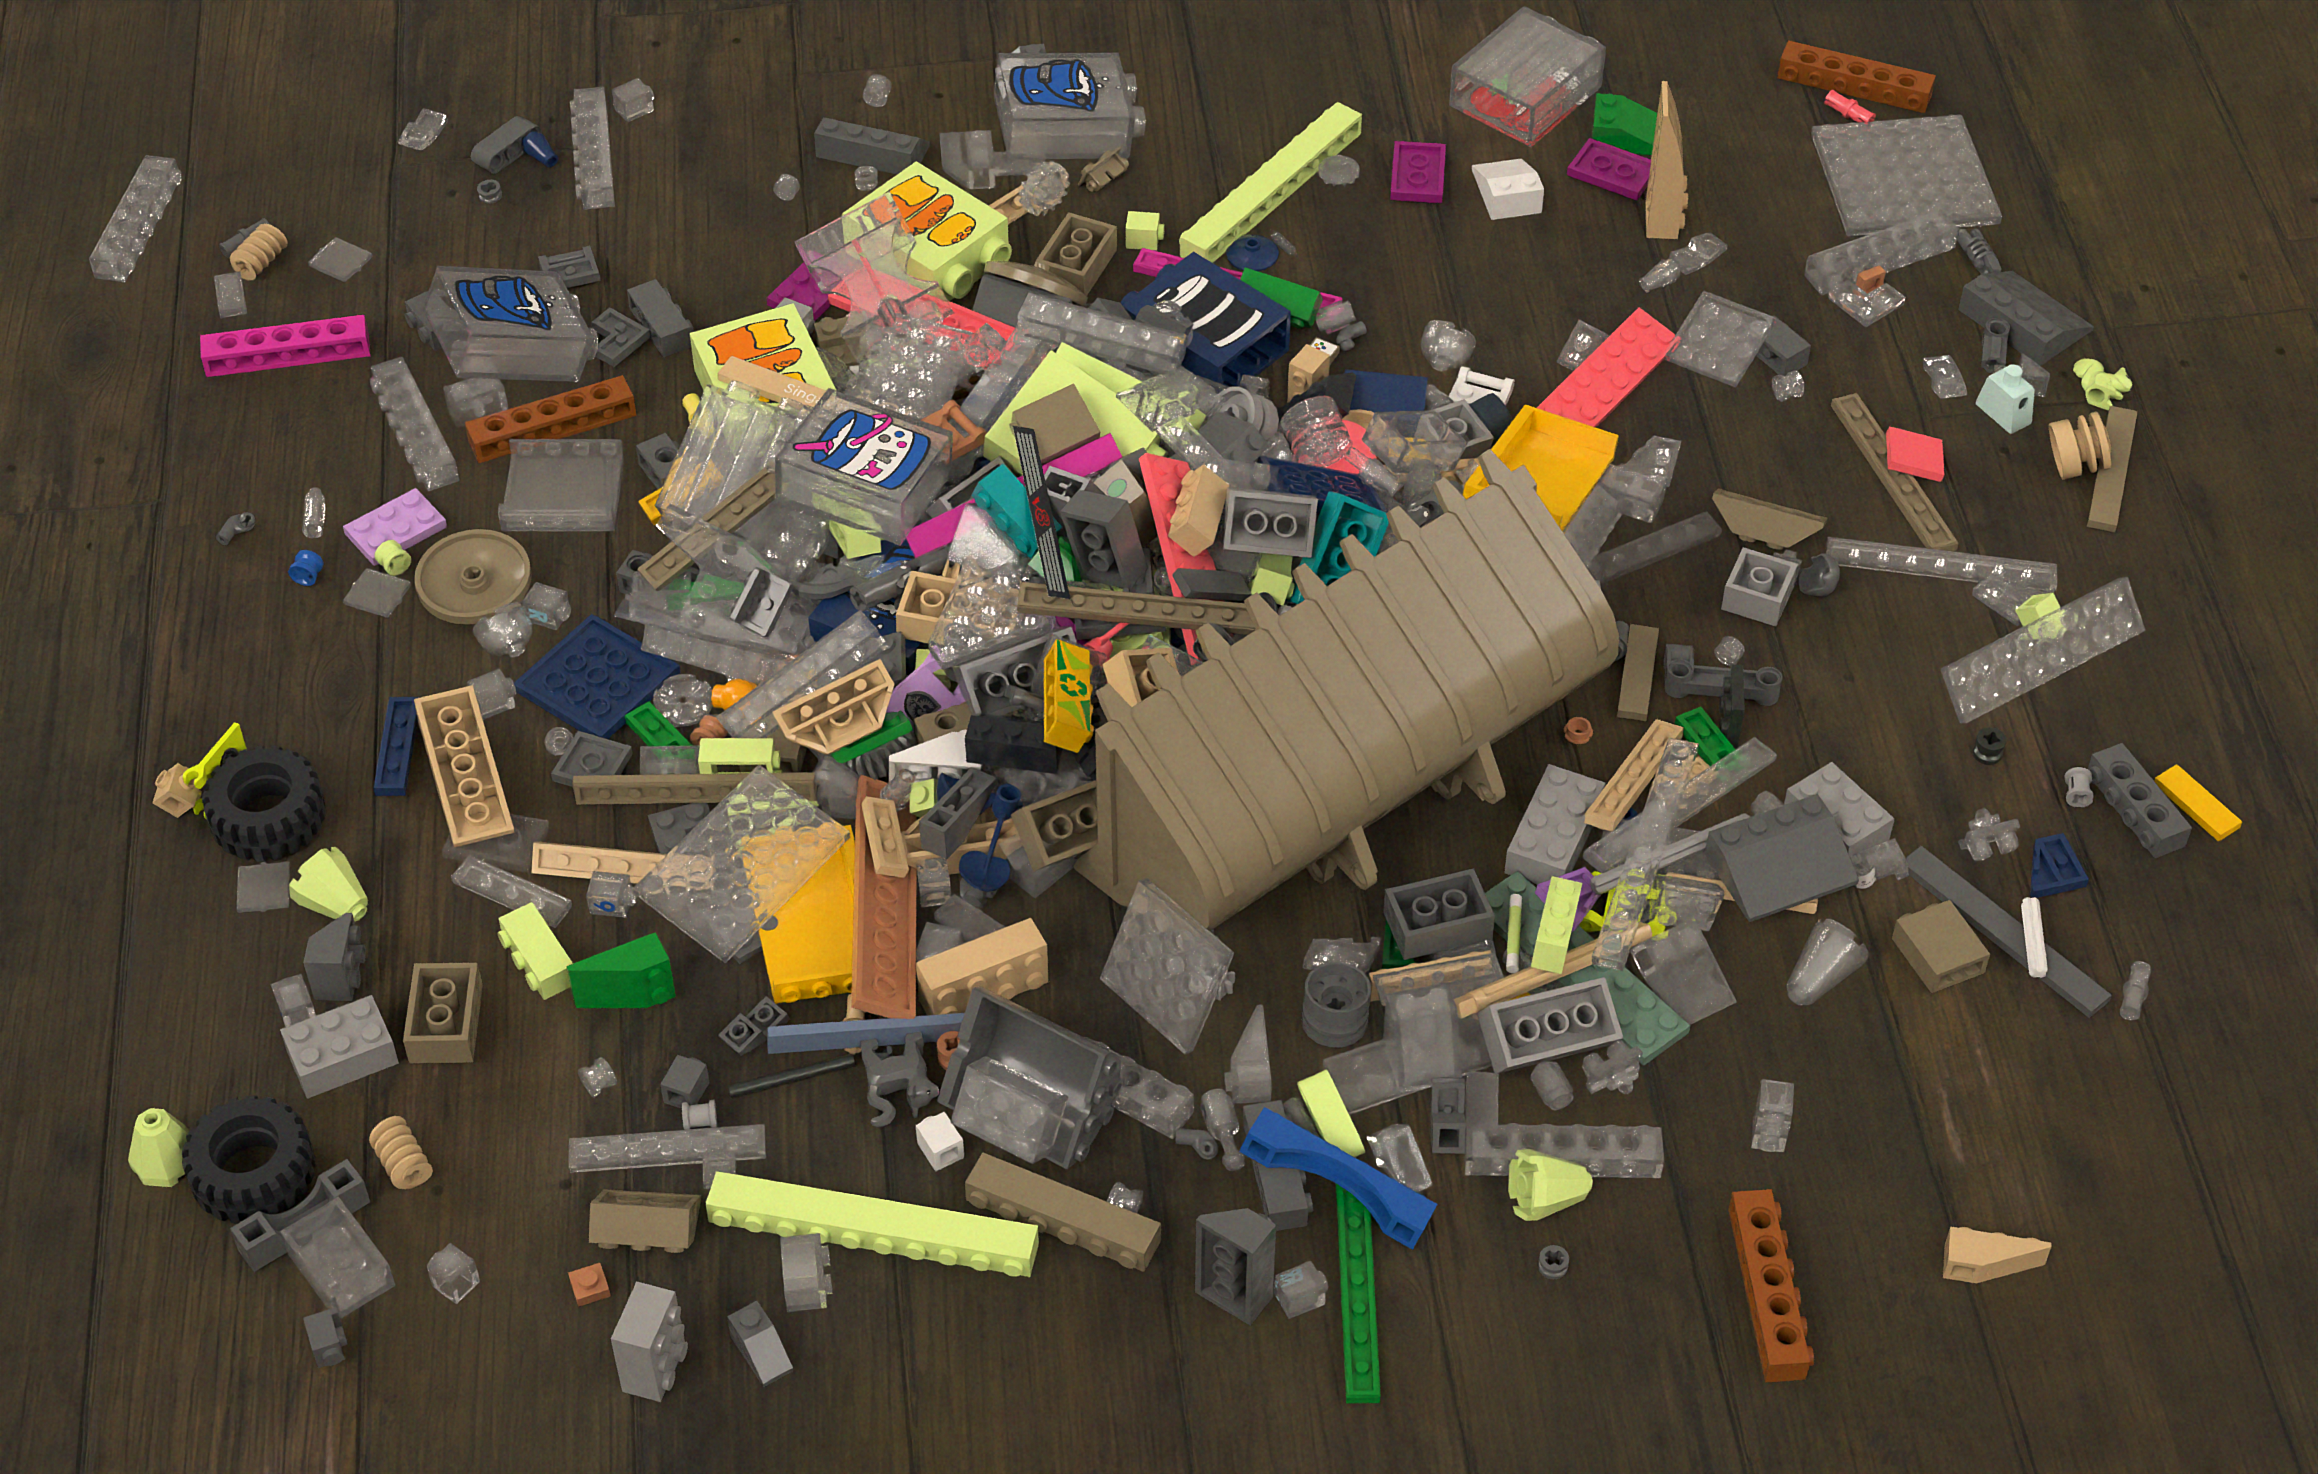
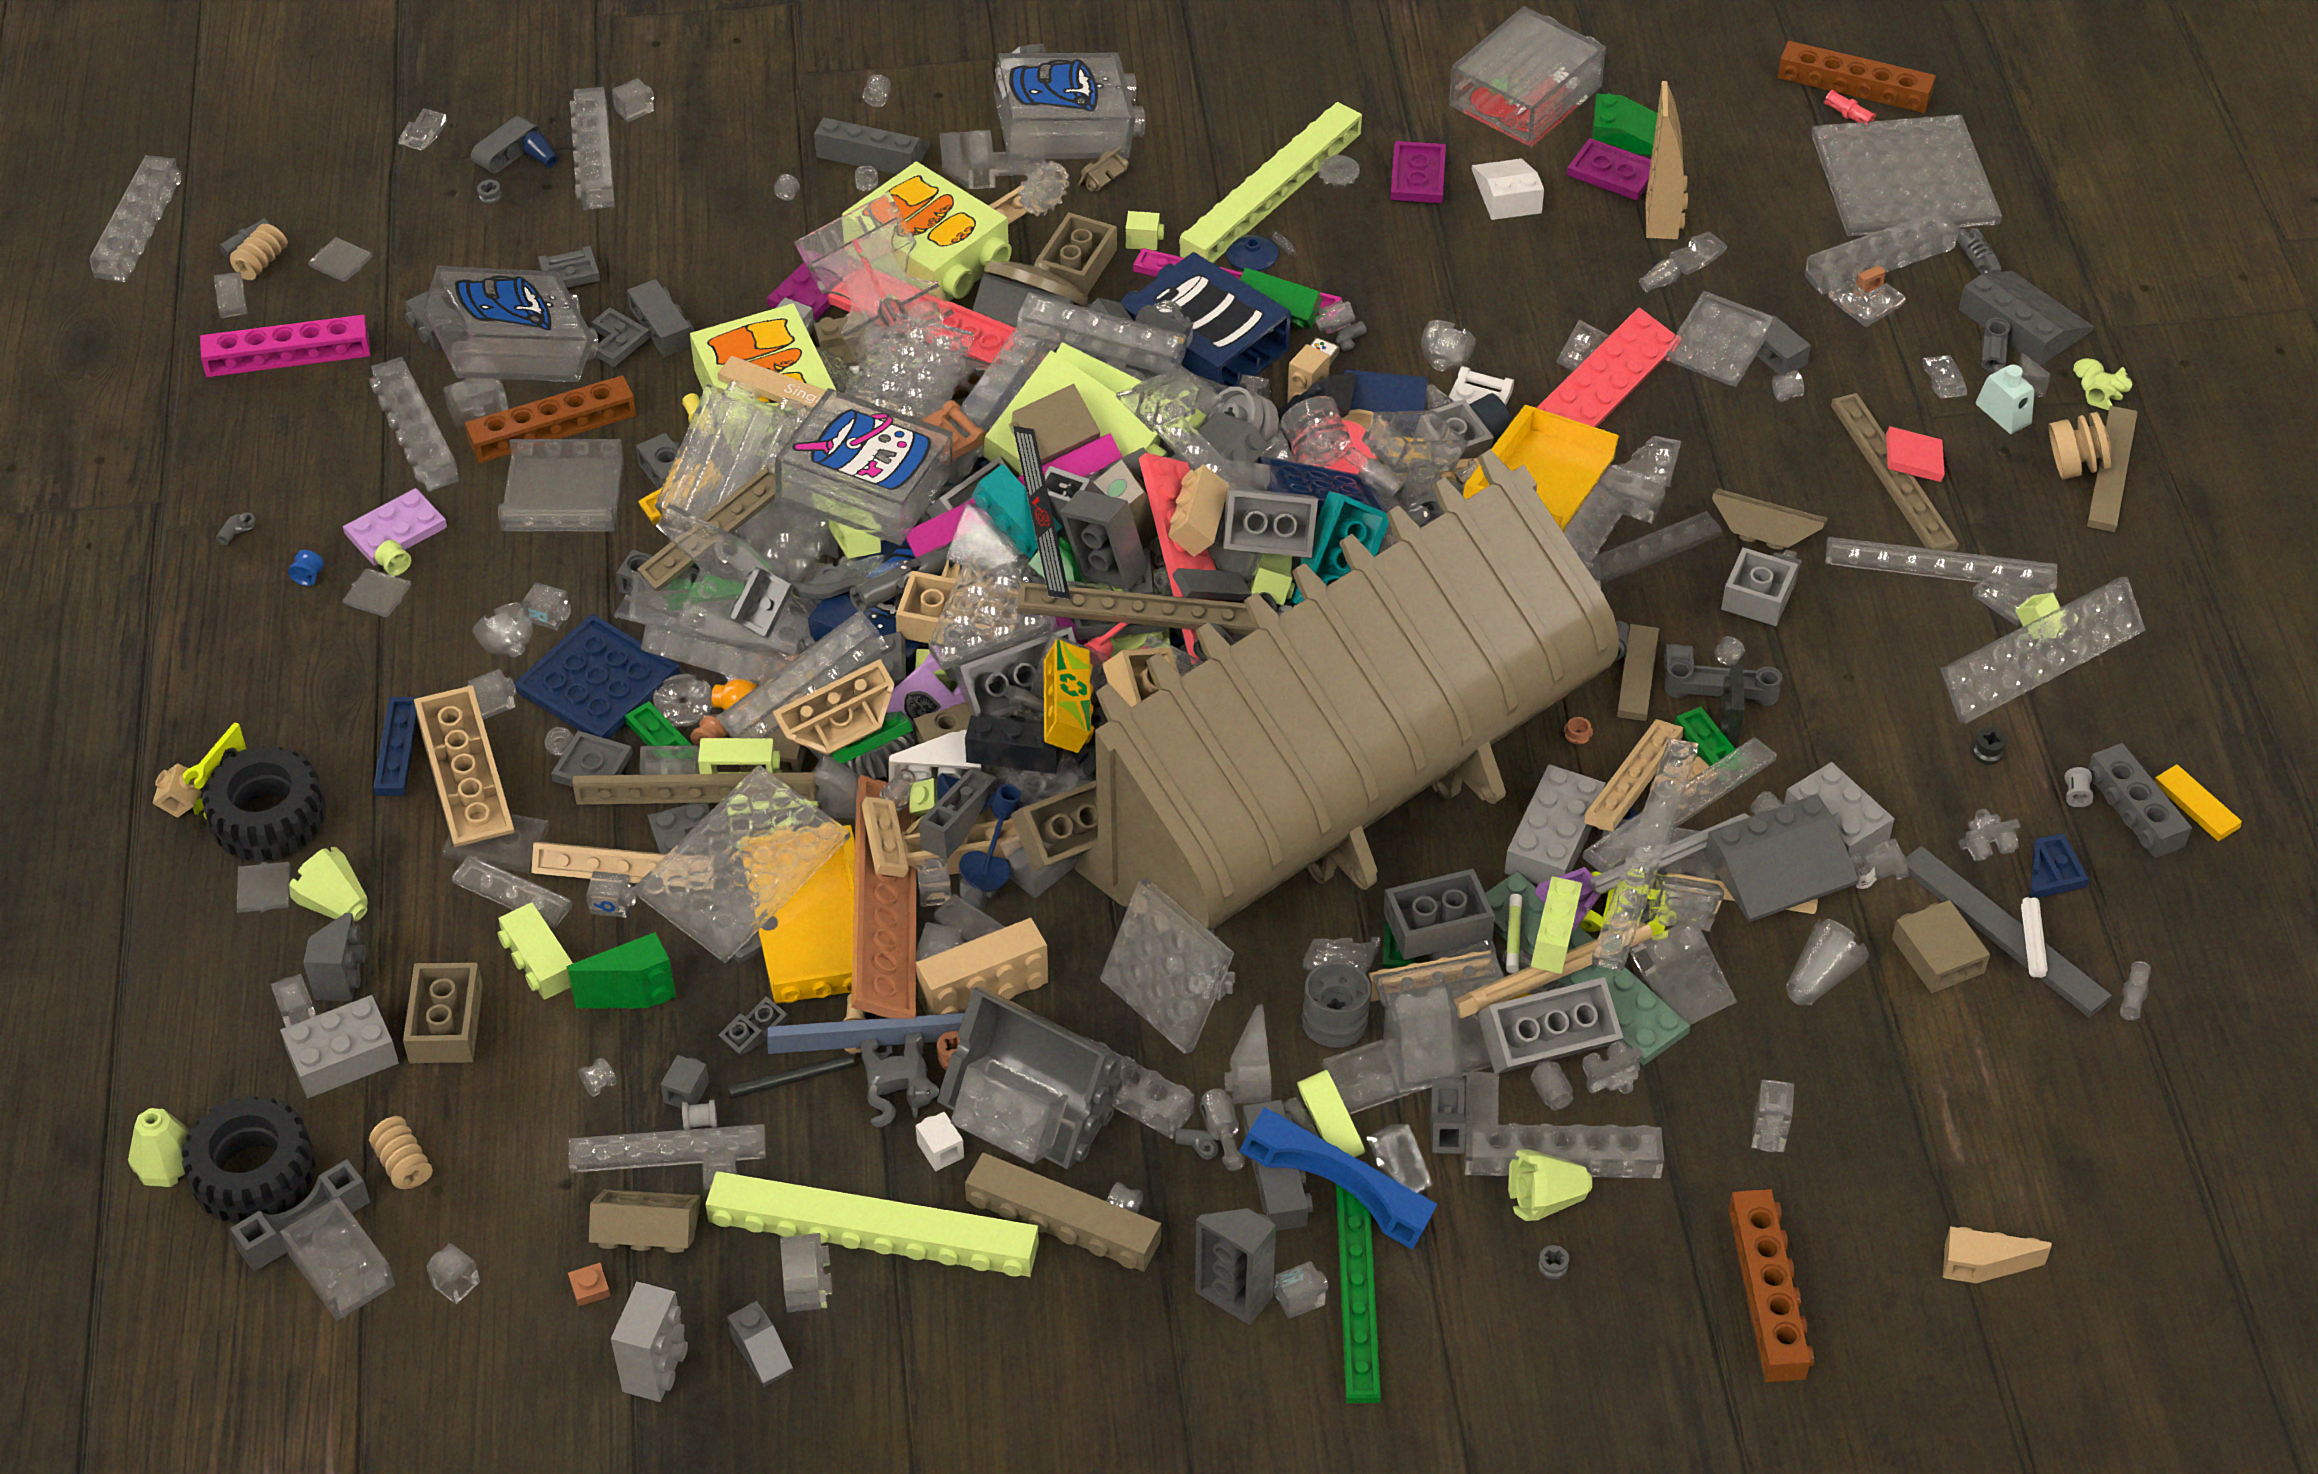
clear cylinder [302,487,325,538] -> none
dark grey brick [303,1307,348,1368] -> none
dark tan dish [415,529,532,625] -> none
clear brick [957,323,1007,373] -> none
dark grey hair [1798,553,1840,597] -> none

